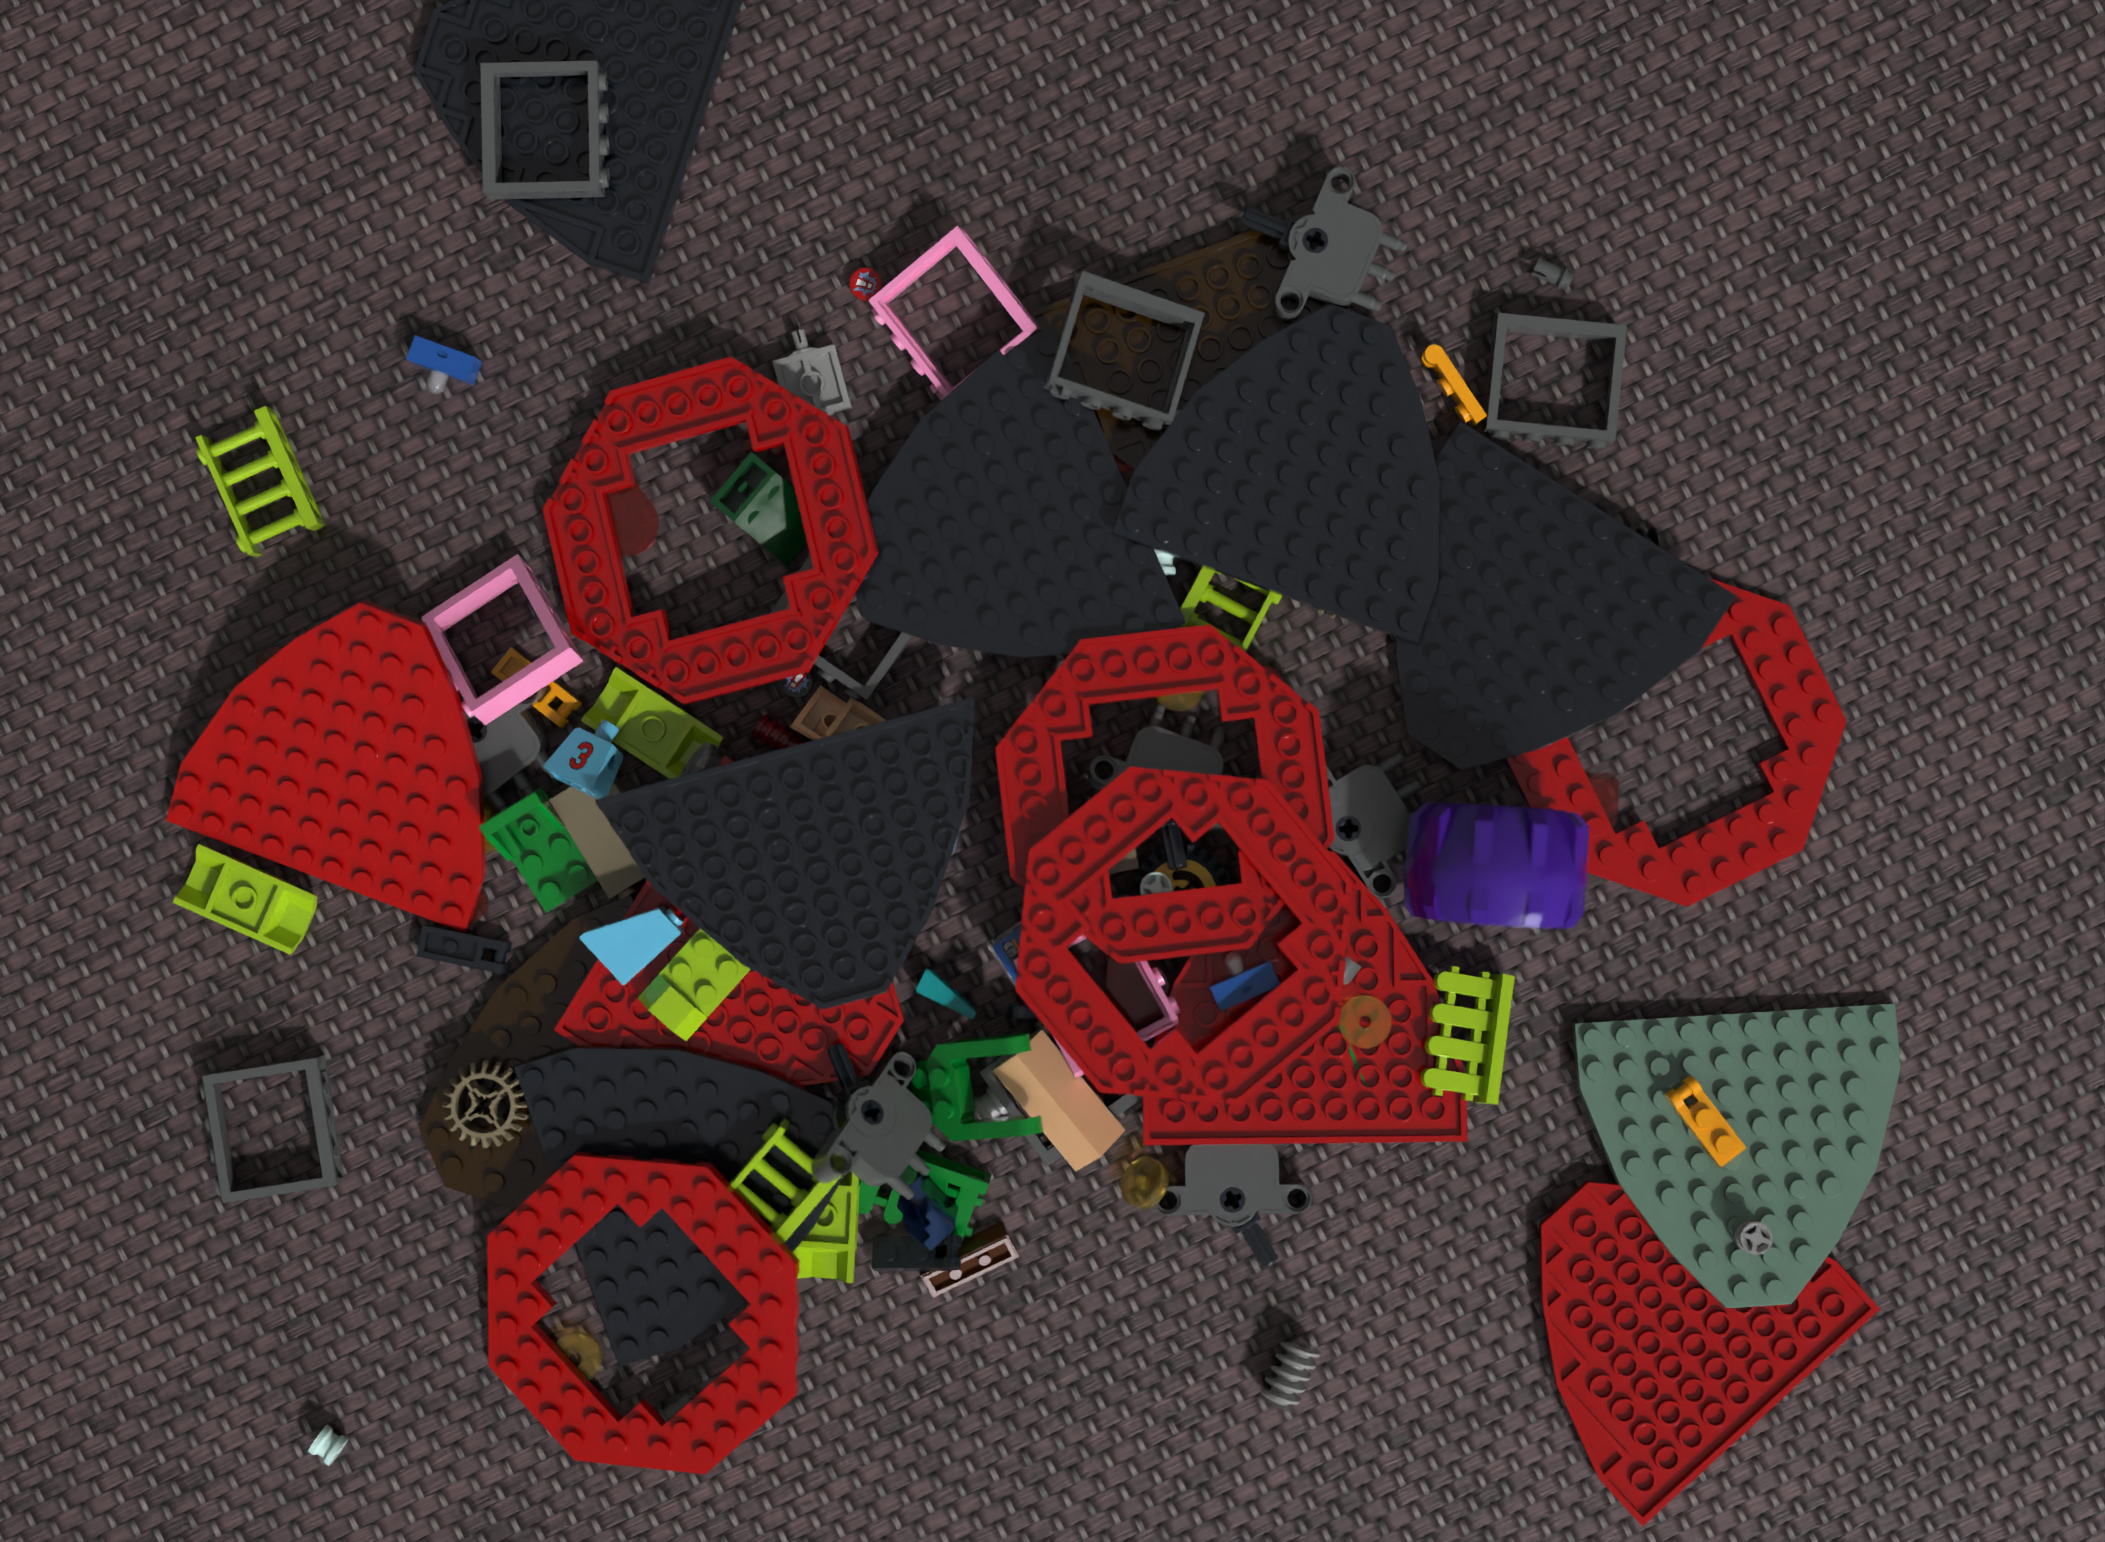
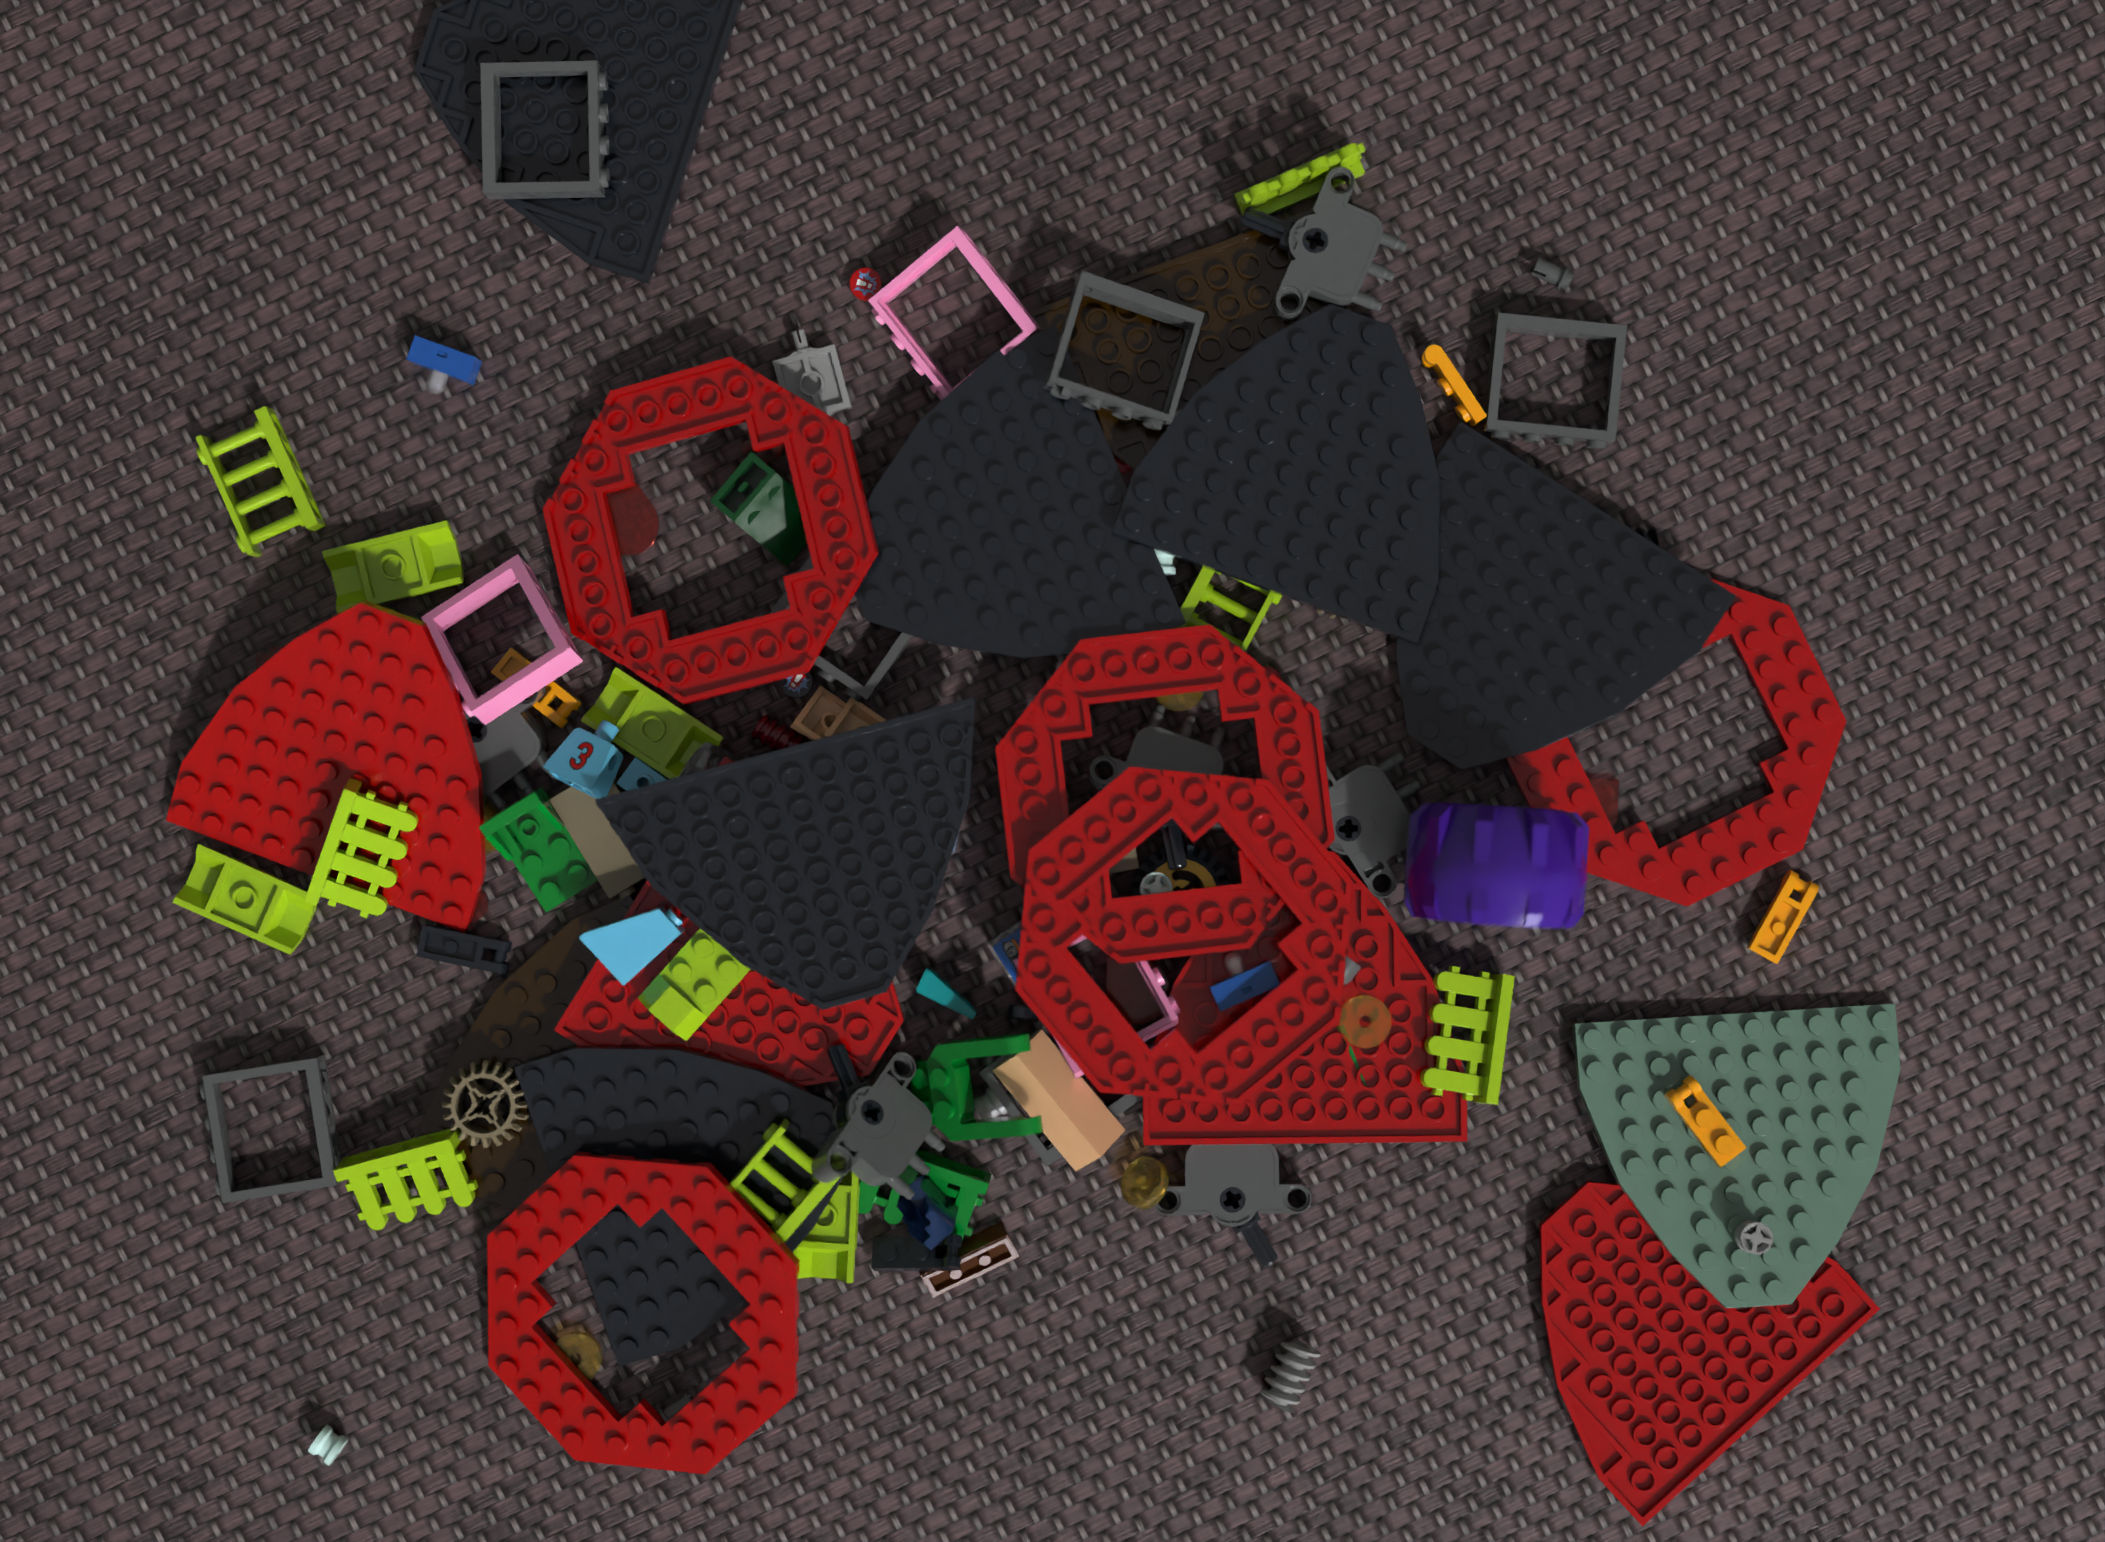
none -> lime fence [304,778,418,918]
none -> lime piece [322,520,464,614]
none -> lime fence [333,1128,478,1230]
none -> medium azure brick [616,757,669,791]
none -> lime fence [1234,143,1366,216]
none -> light orange plate [1746,869,1819,964]

